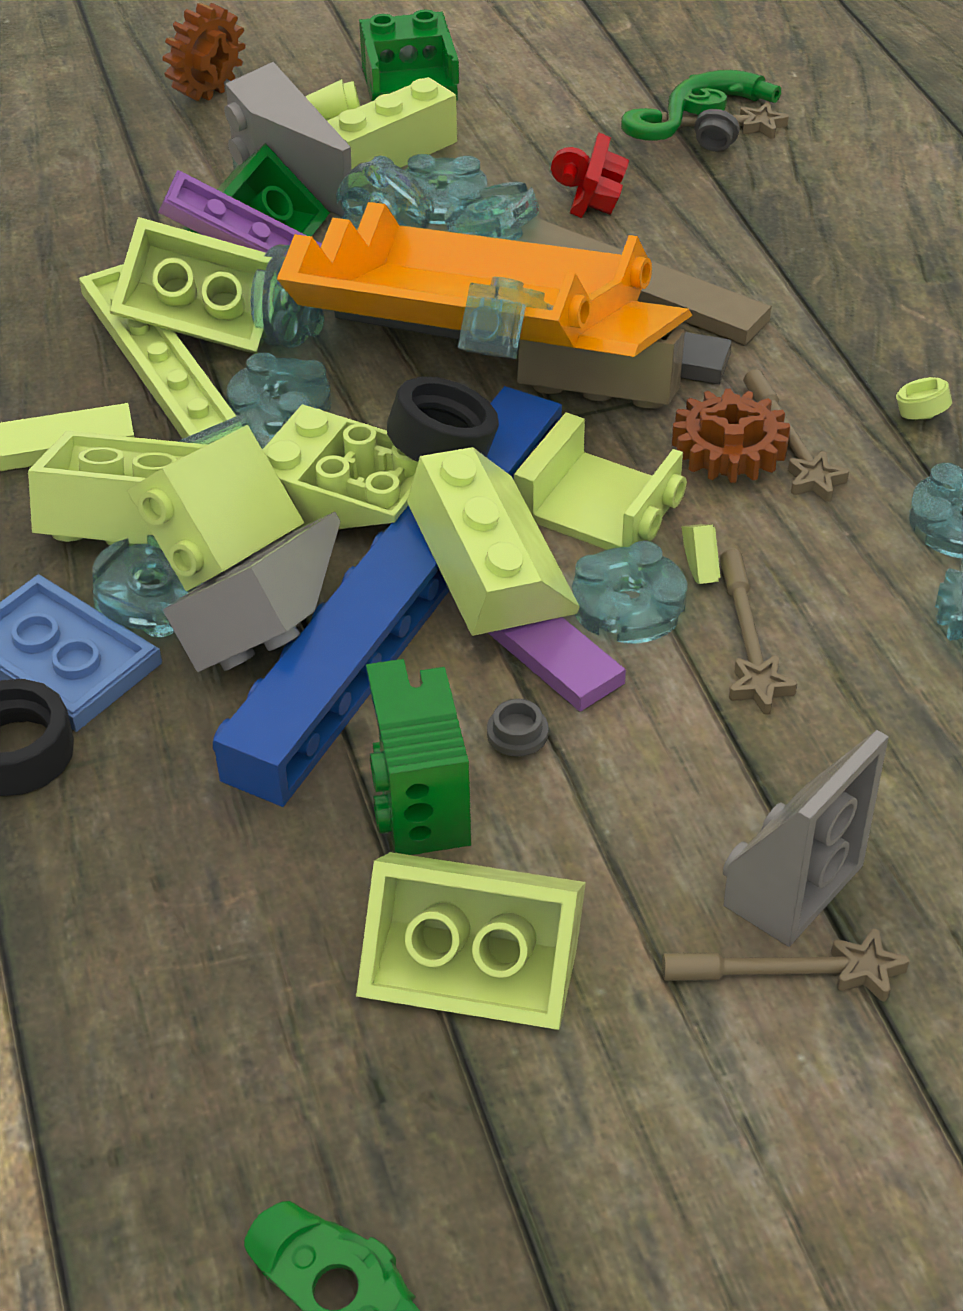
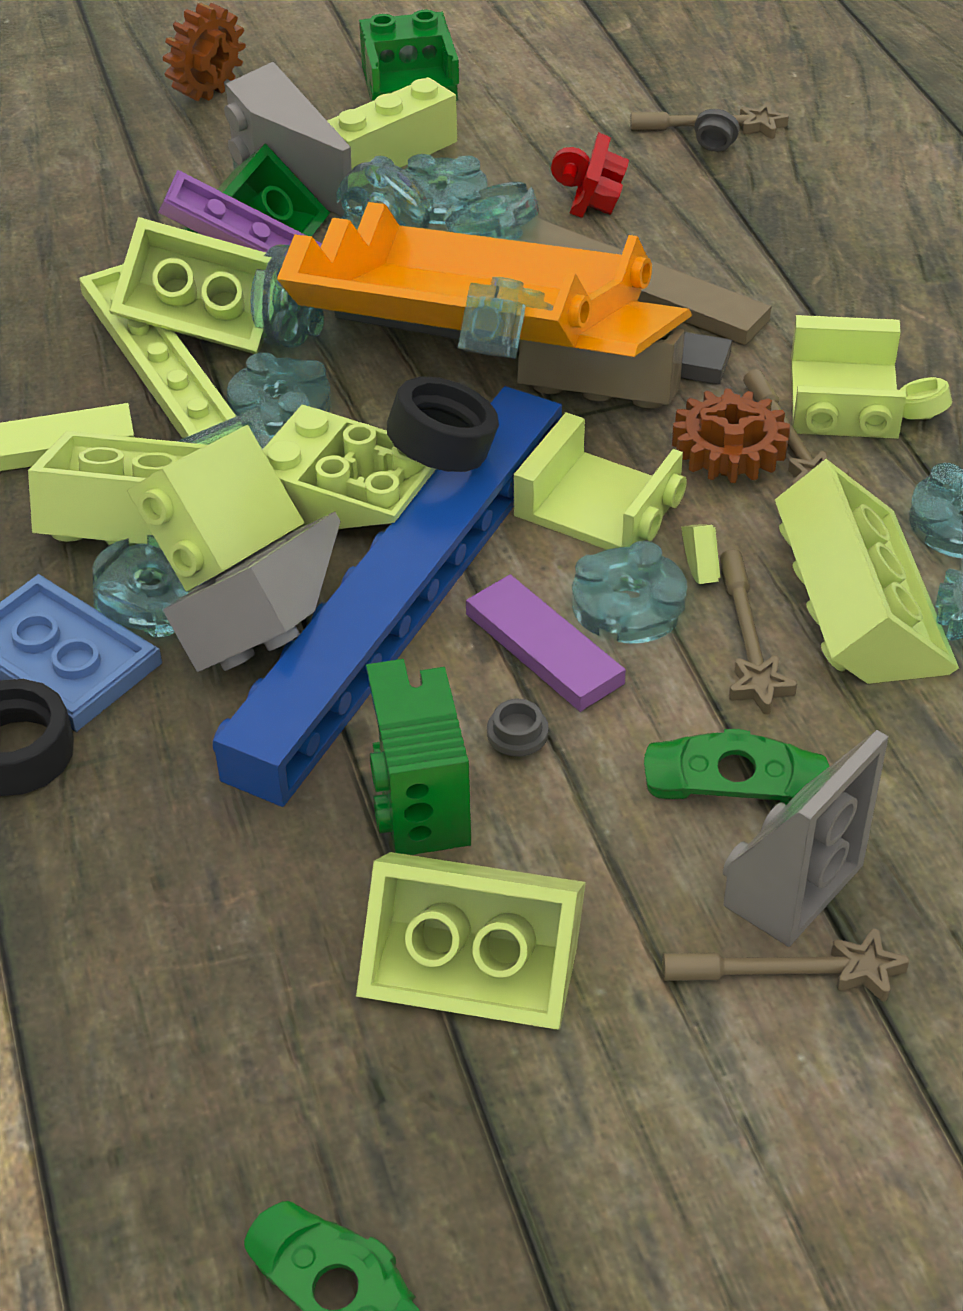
yellowish green cone [305,79,360,120] -> none
yellowish green slope [407,447,580,636] -> none
green plant [621,70,781,141] -> none
none -> green piece [644,729,829,805]
none -> yellowish green slope [775,459,959,684]
none -> yellowish green panel [791,315,906,439]

